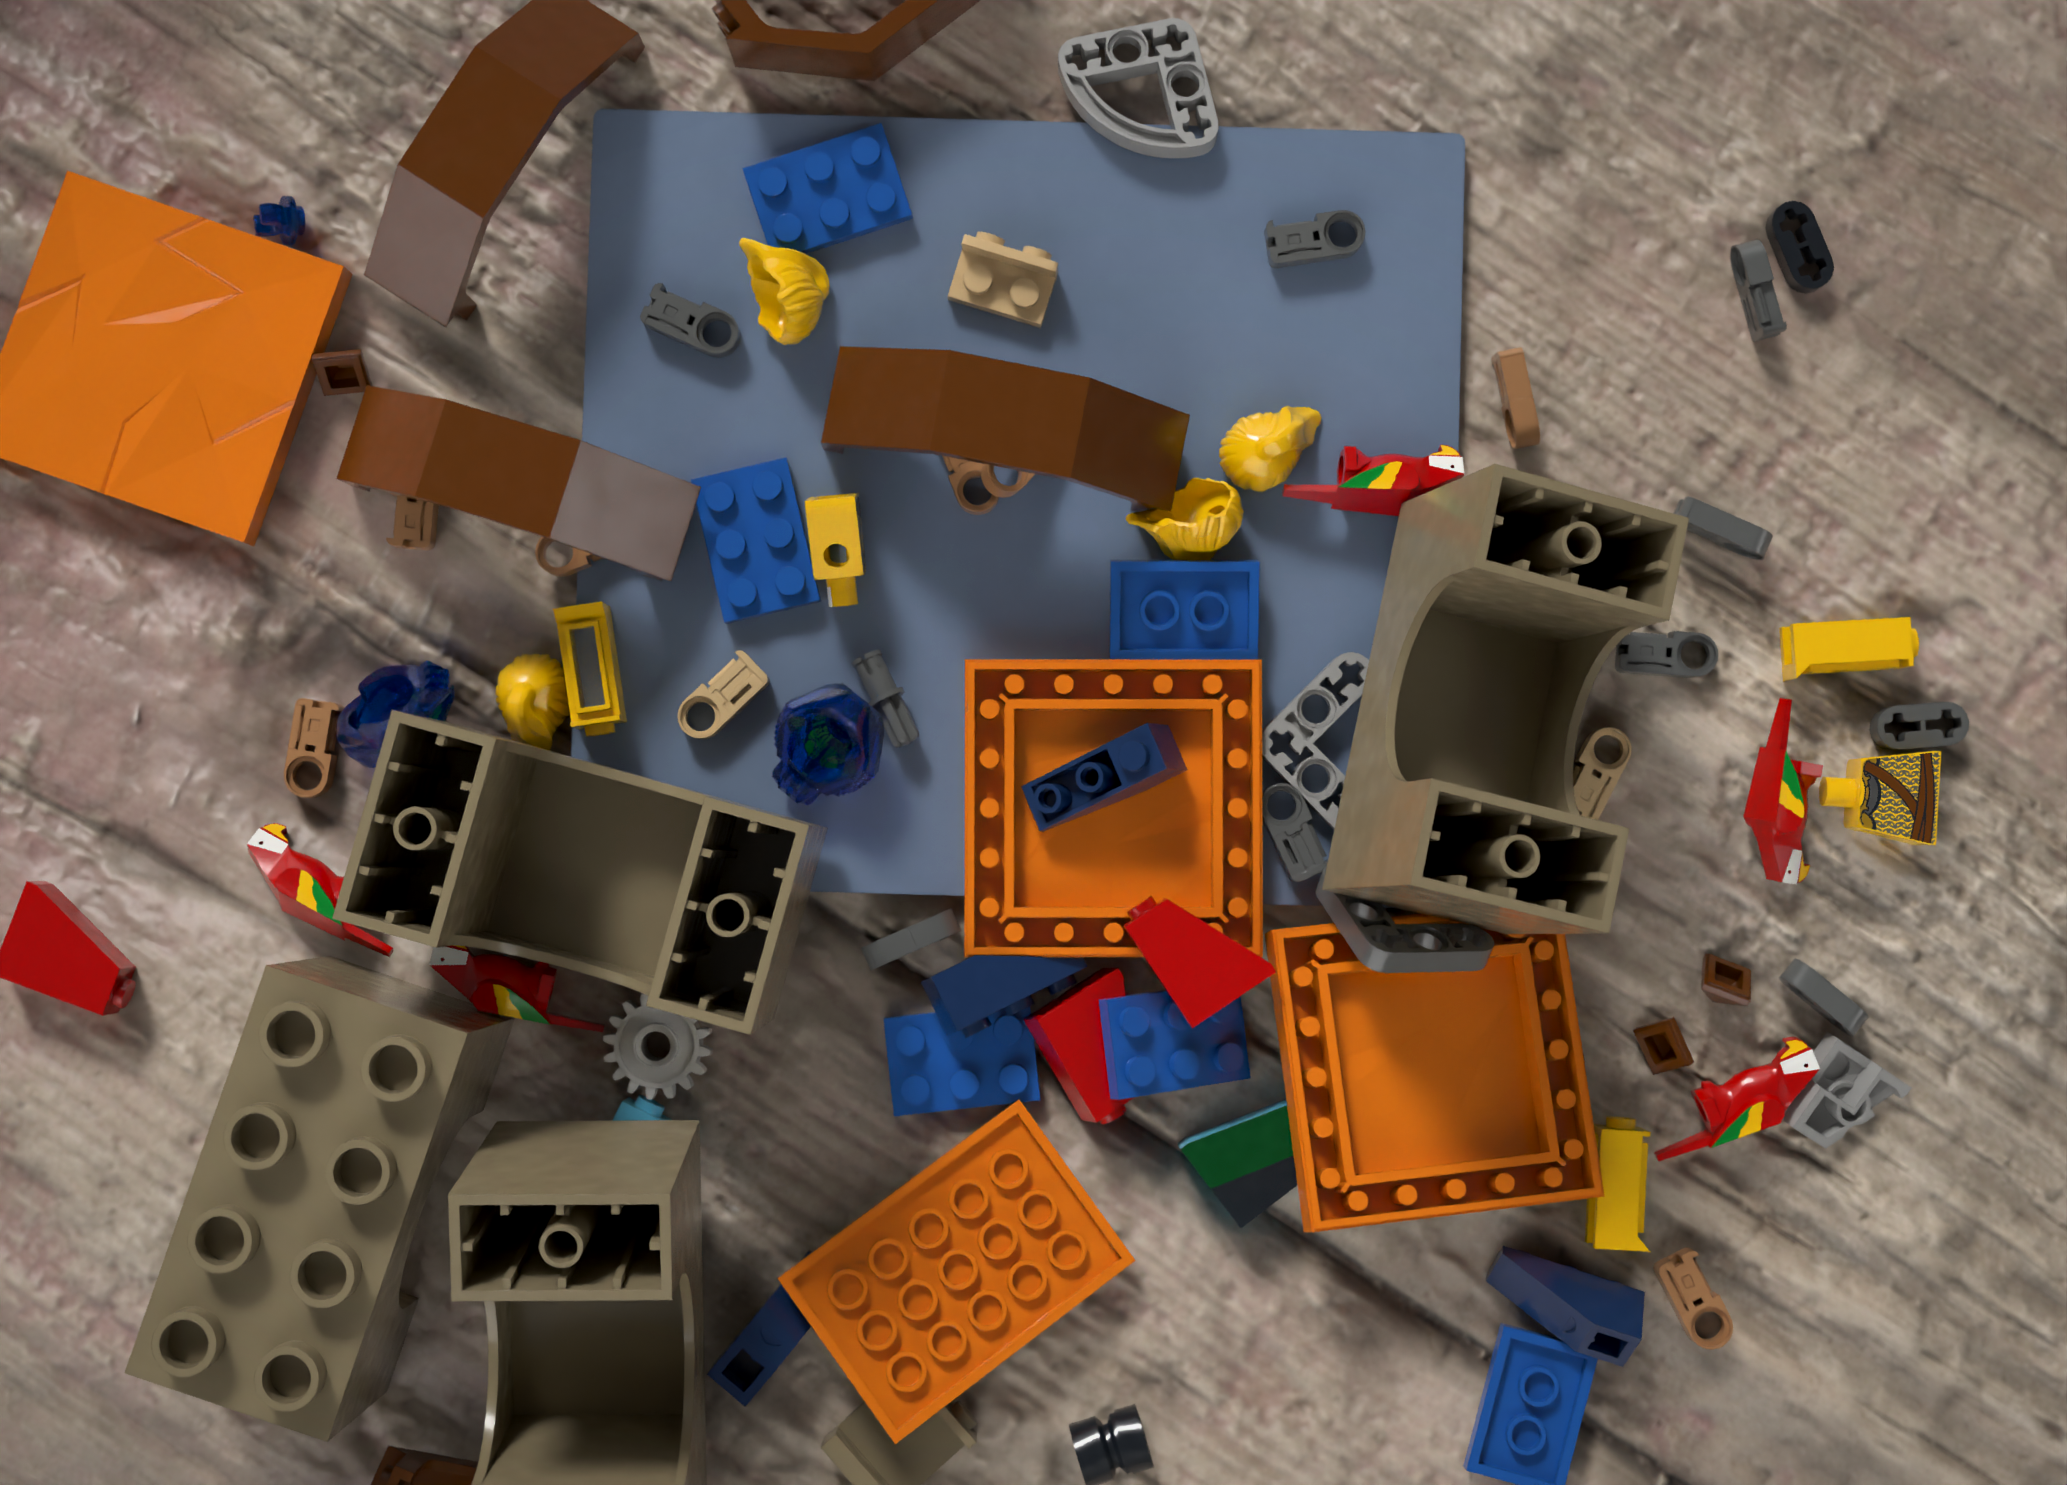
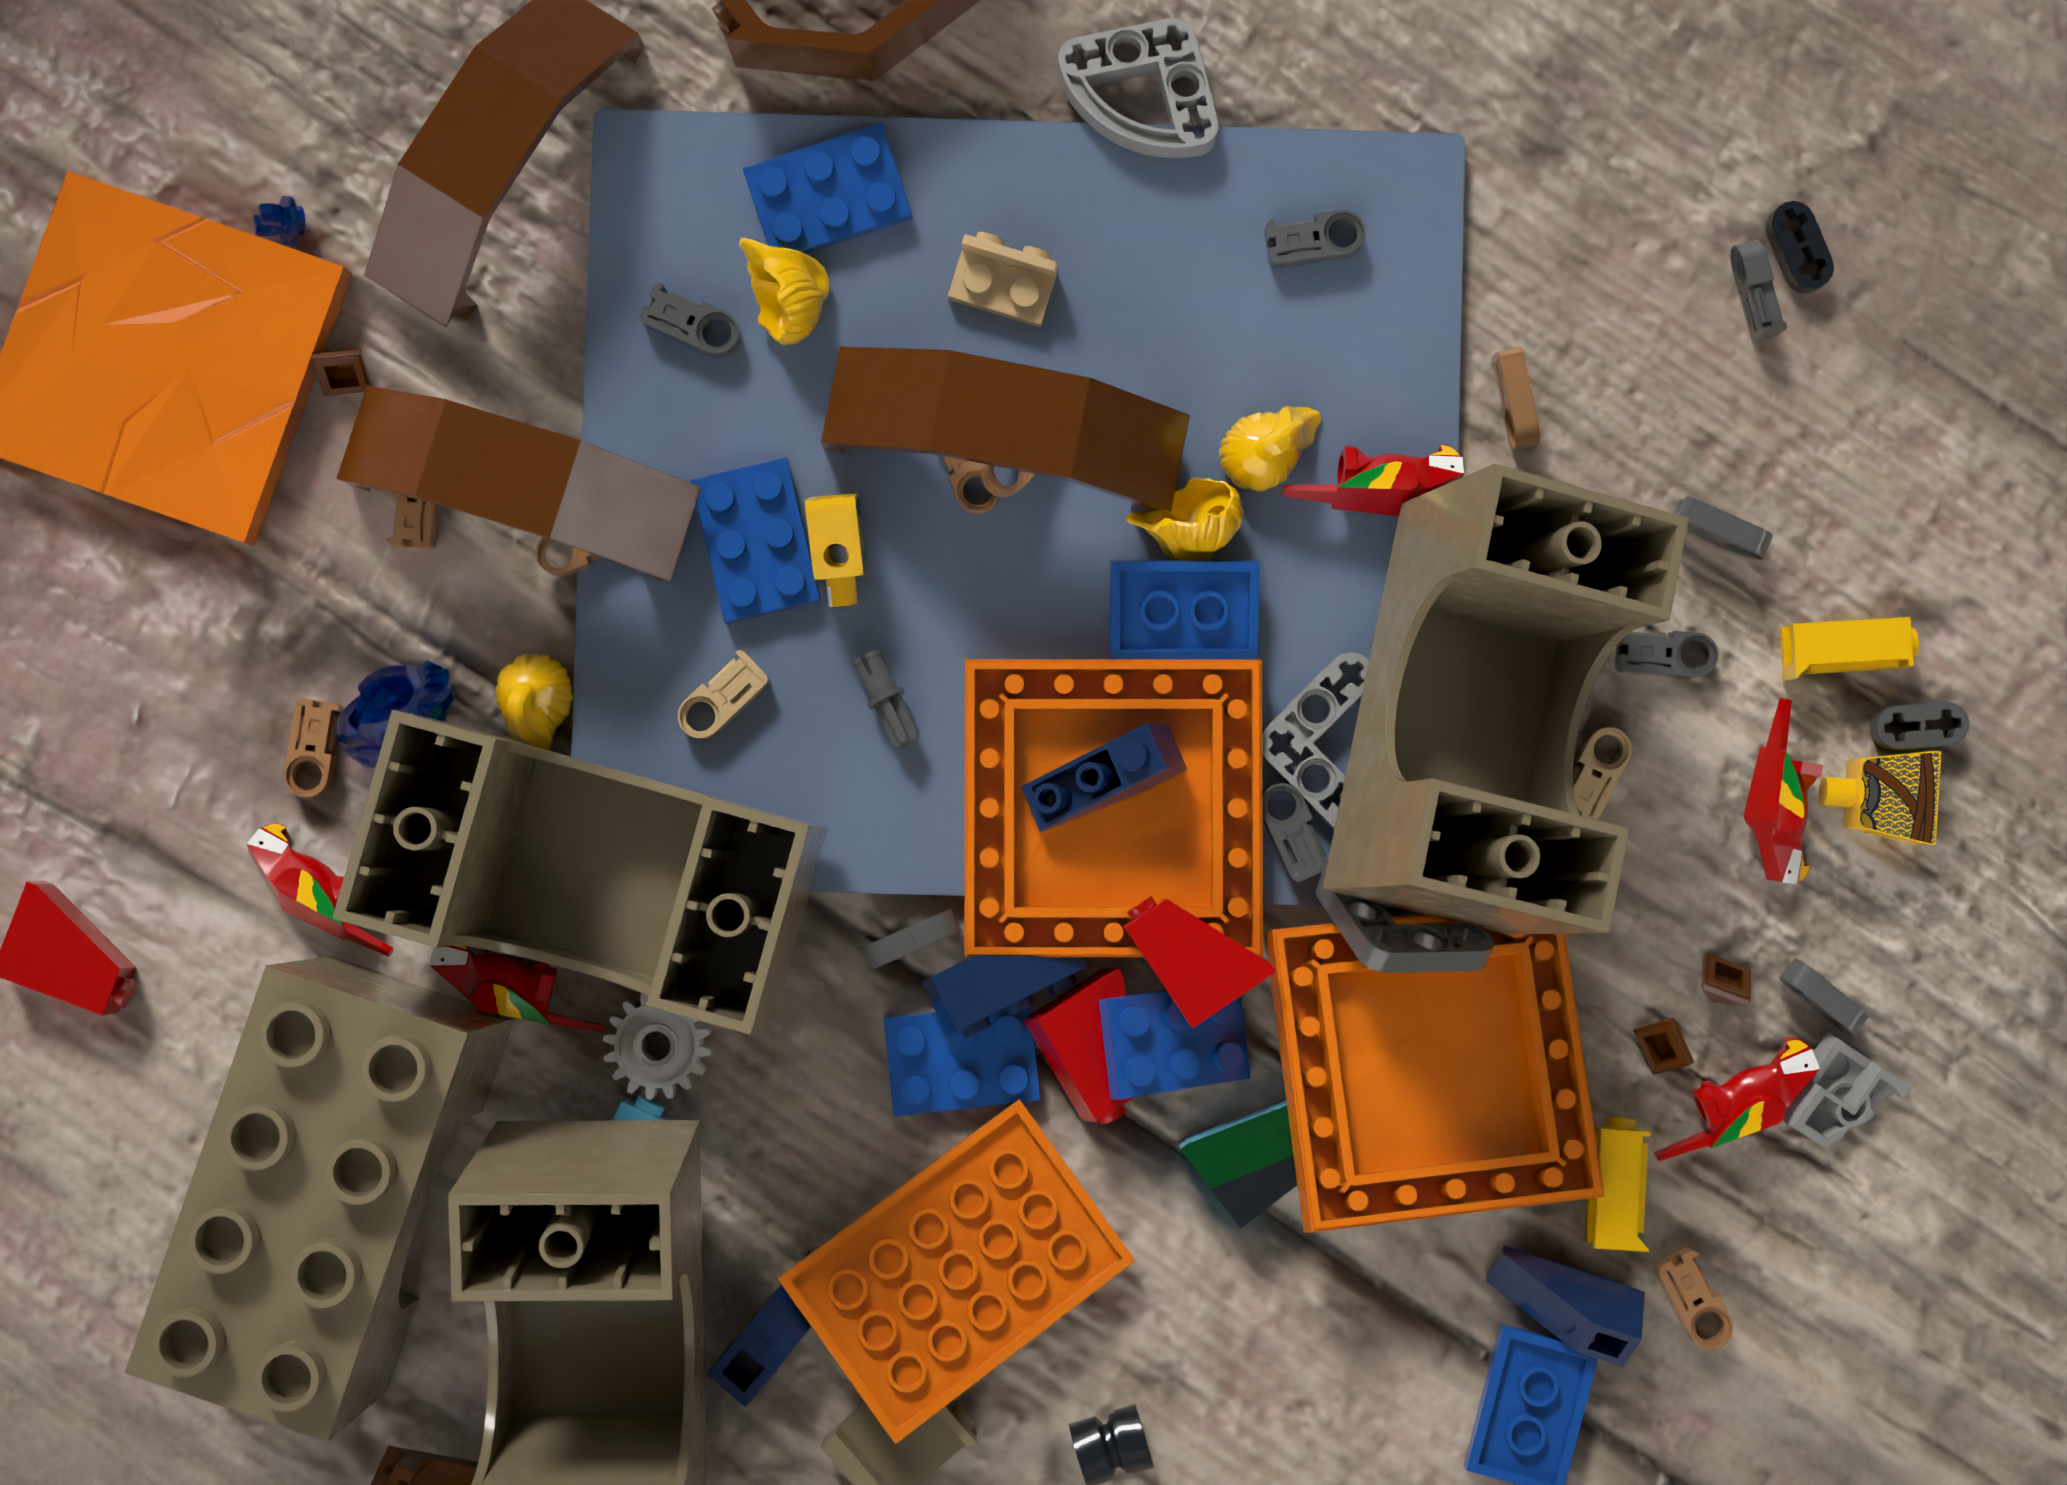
yellow window [553,601,627,737] -> none
clear blue helmet [772,683,884,805] -> none

